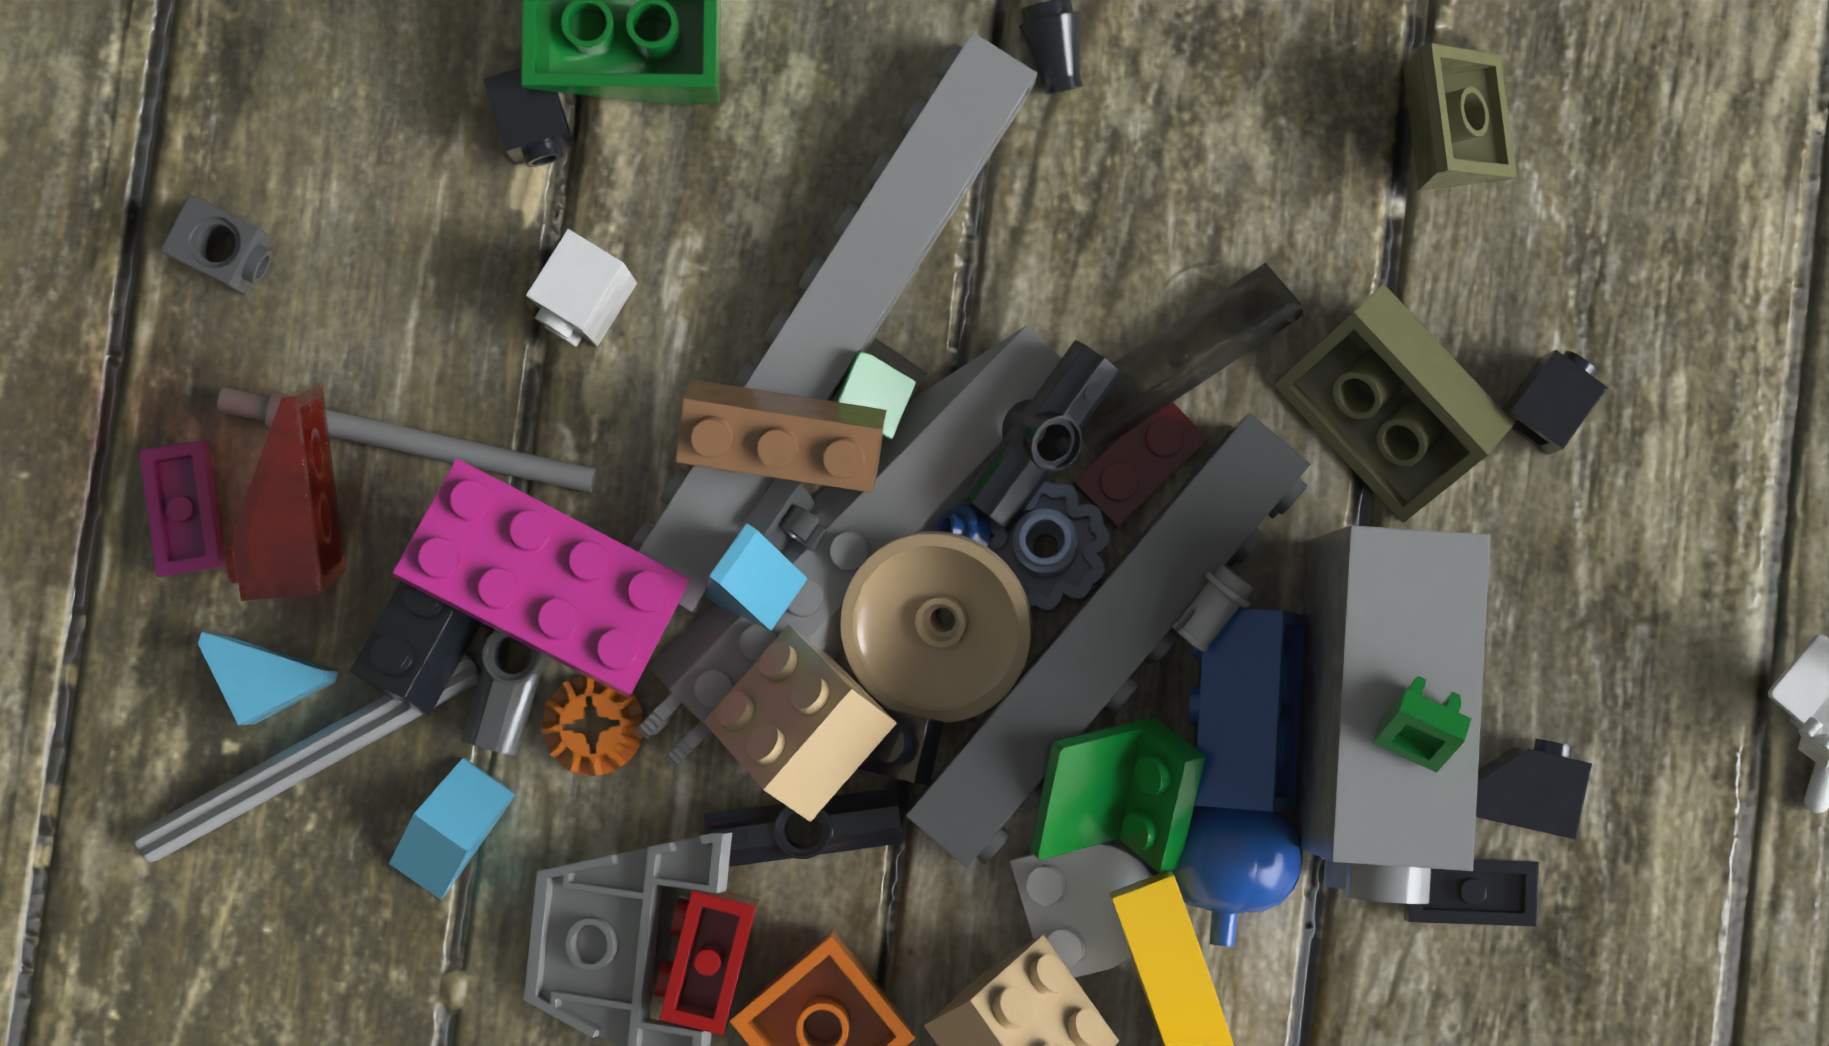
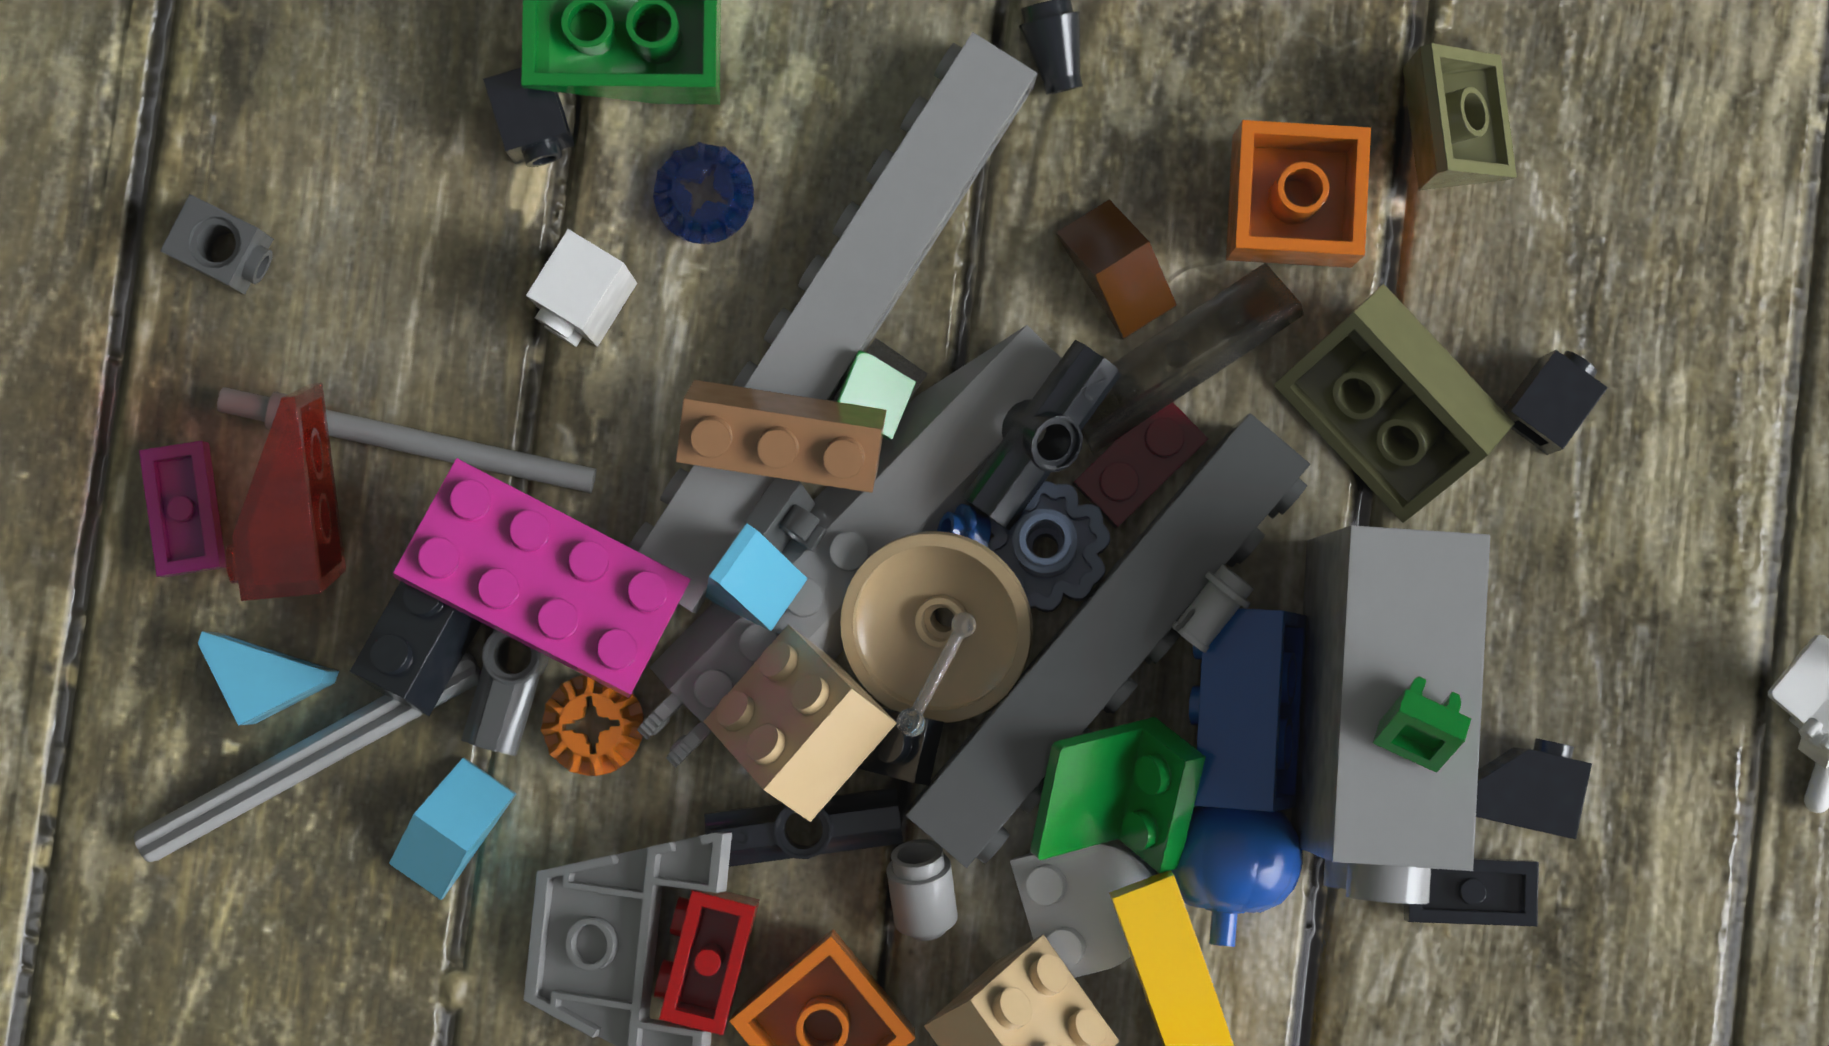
none -> clear blue gear [653,142,754,244]
none -> light grey brick [887,839,958,941]
none -> clear hinge [896,612,977,737]
none -> reddish brown slope [1056,199,1177,339]
none -> orange brick [1226,120,1371,268]

